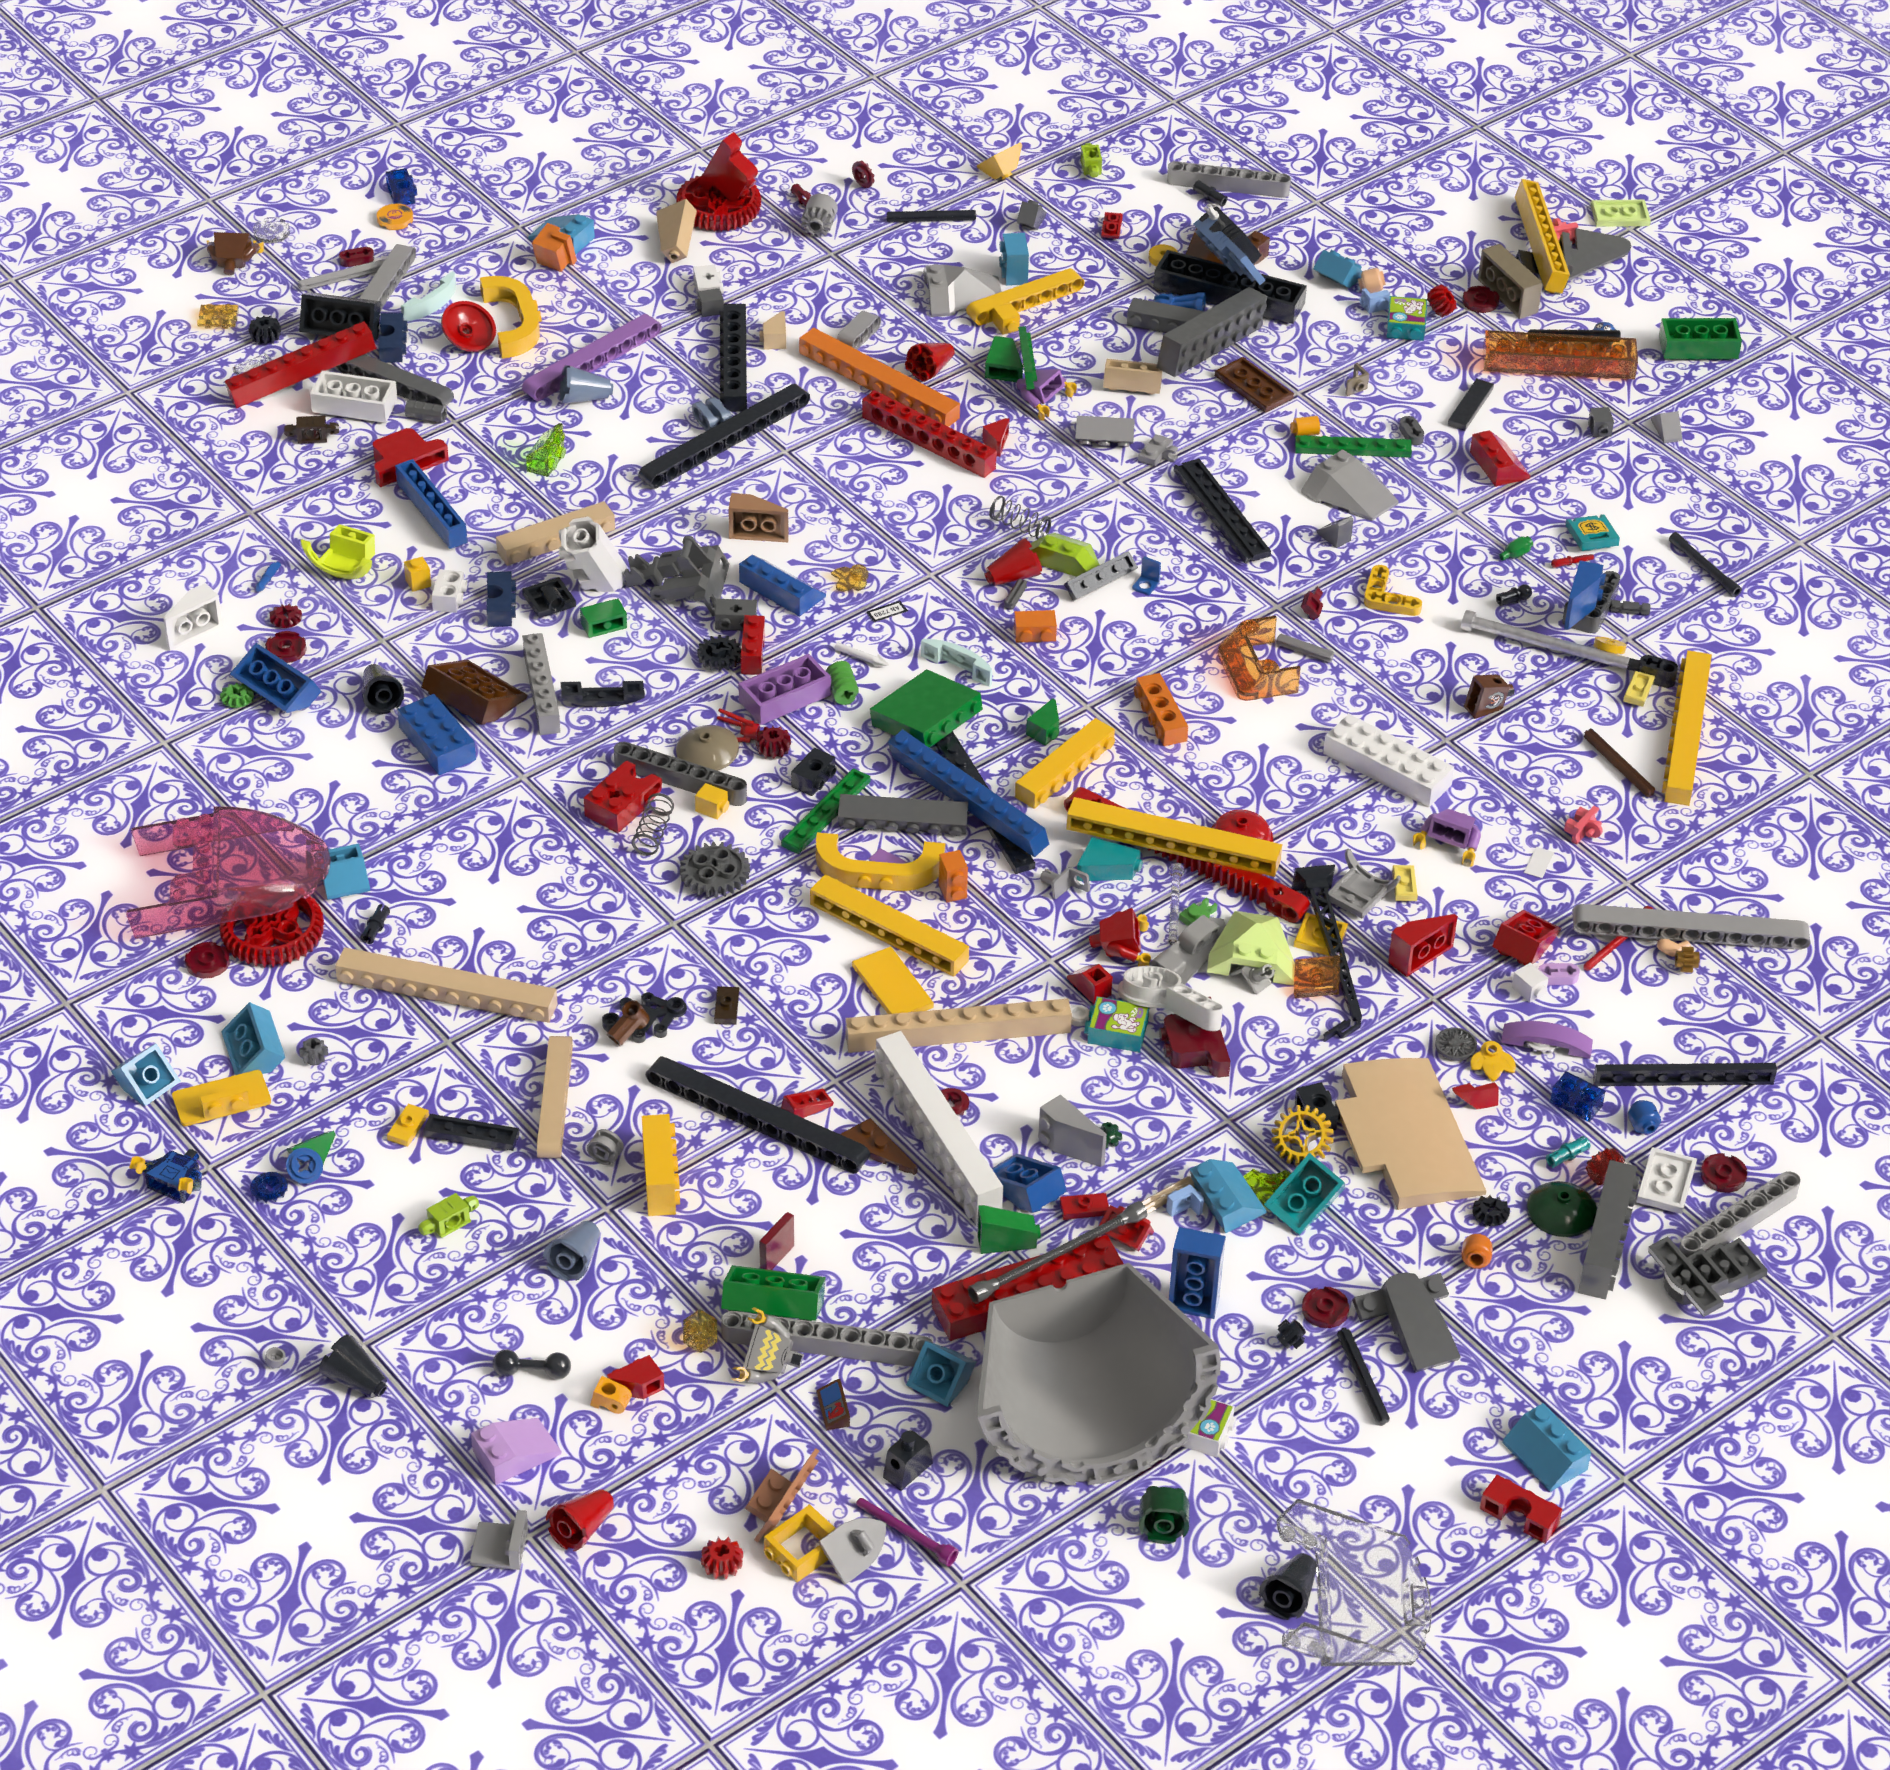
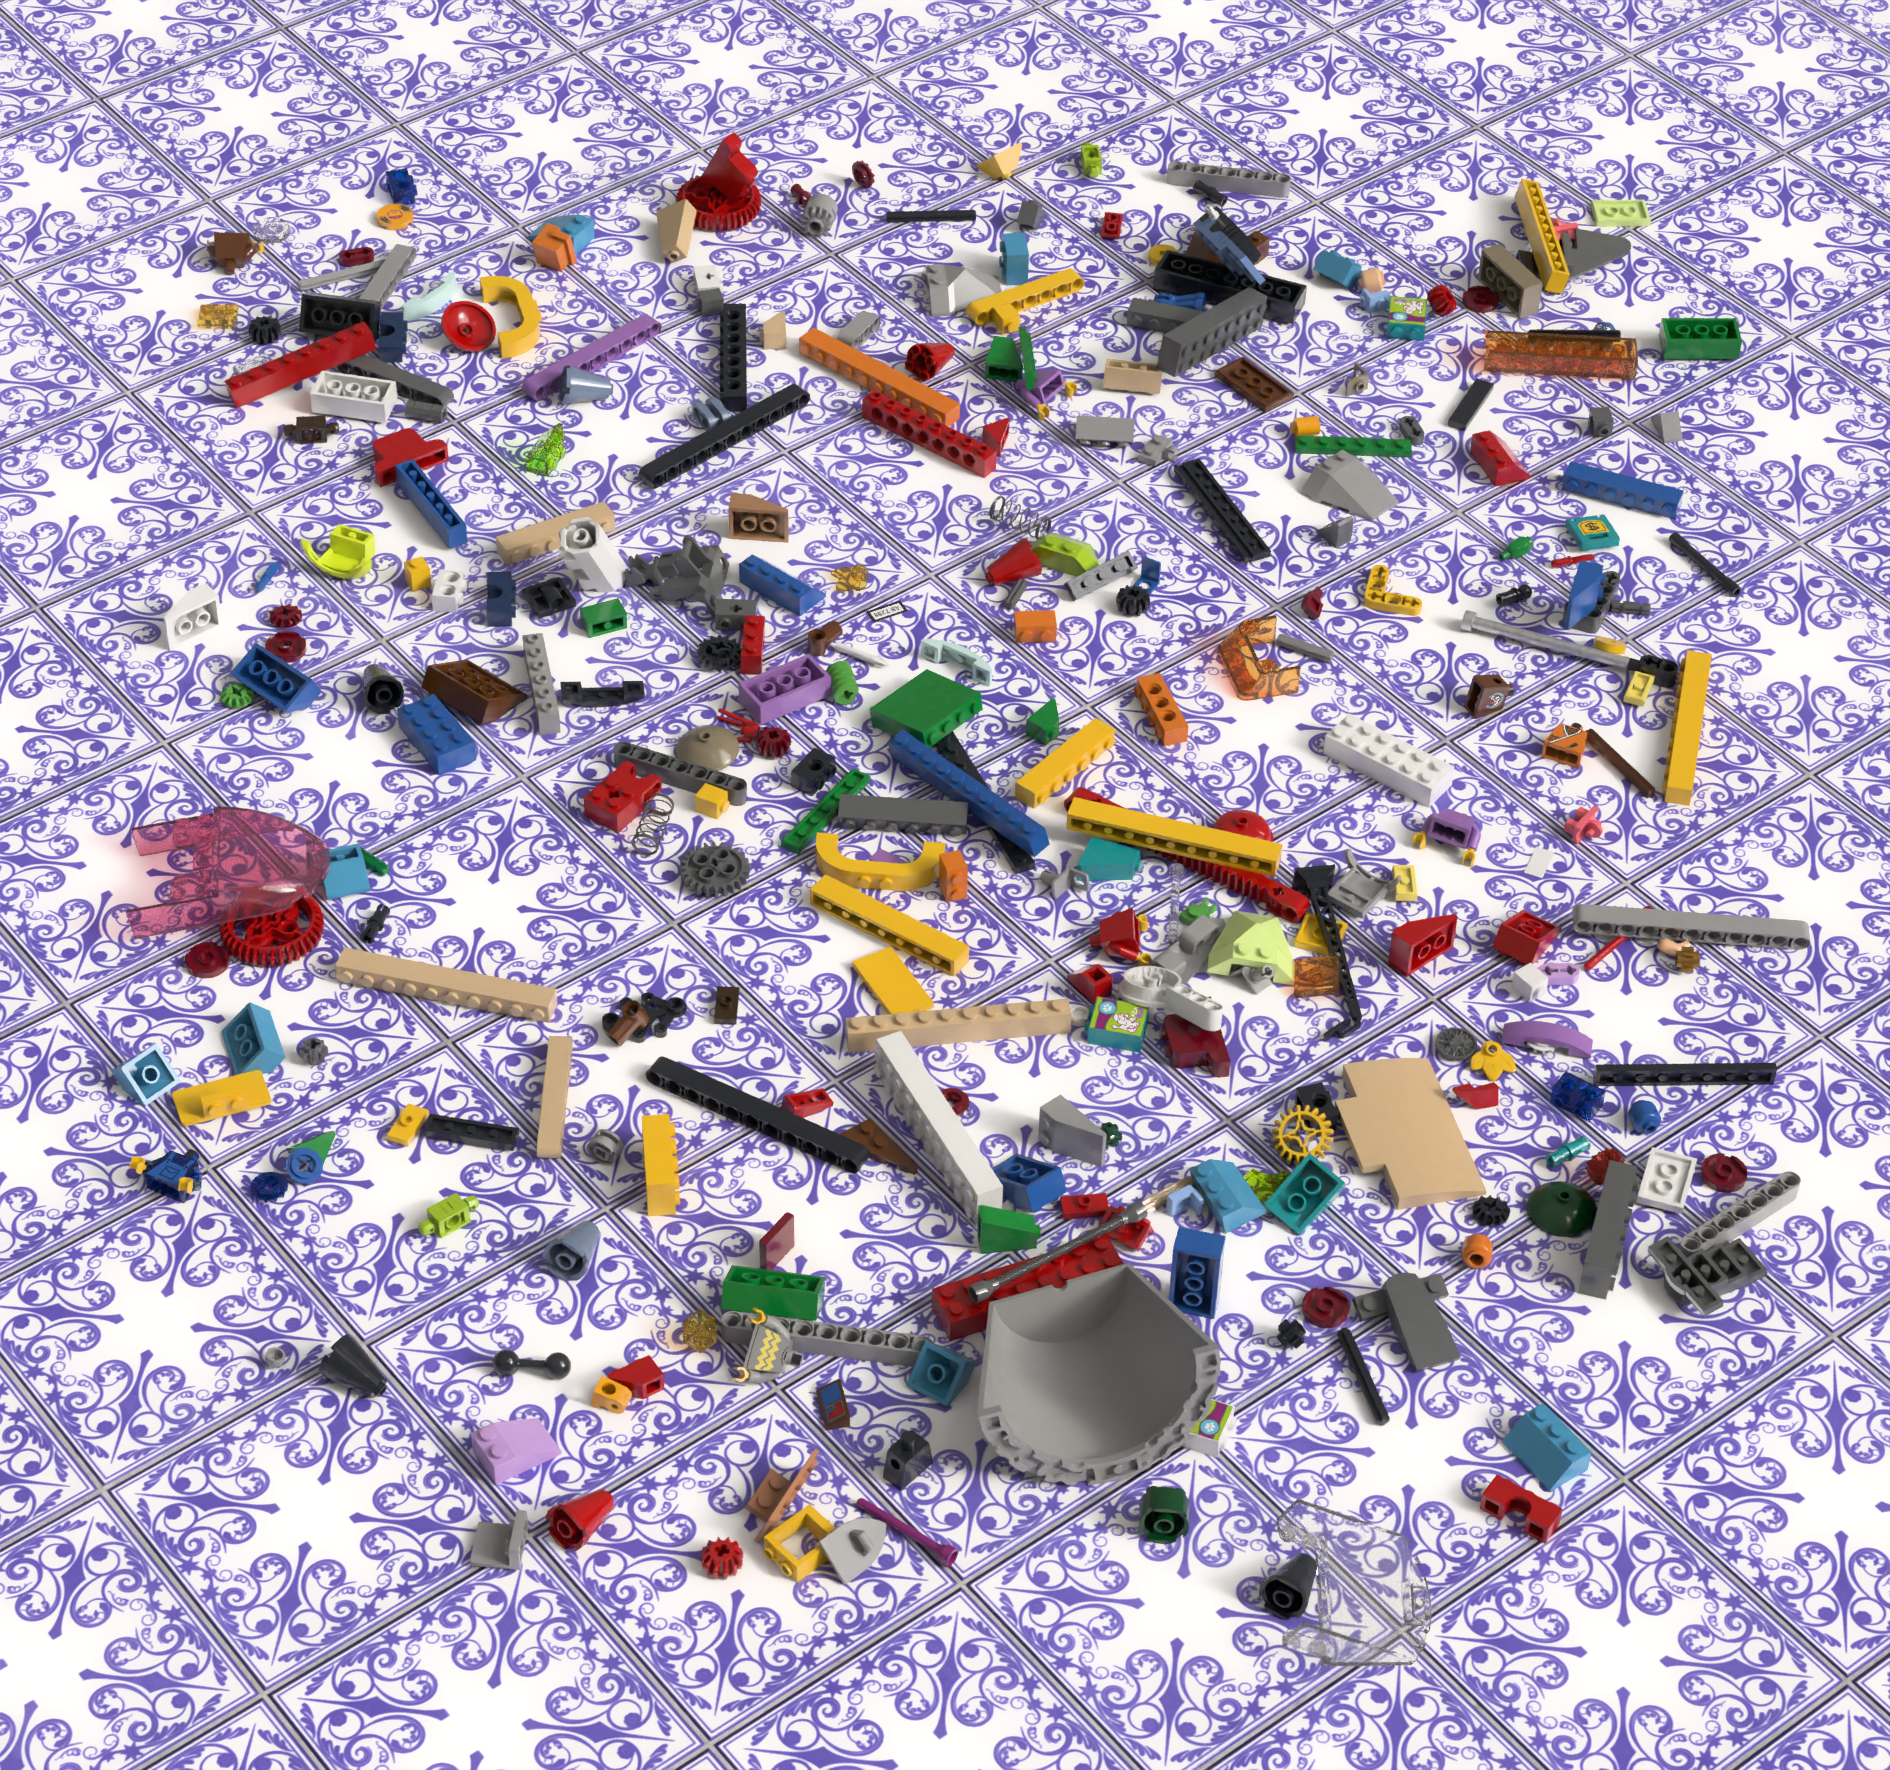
none -> green axle [360,847,390,876]
none -> reddish brown piece [808,620,843,656]
none -> black gear [1116,584,1150,617]
none -> orange torso [1541,722,1588,769]
none -> blue brick [1562,461,1684,519]

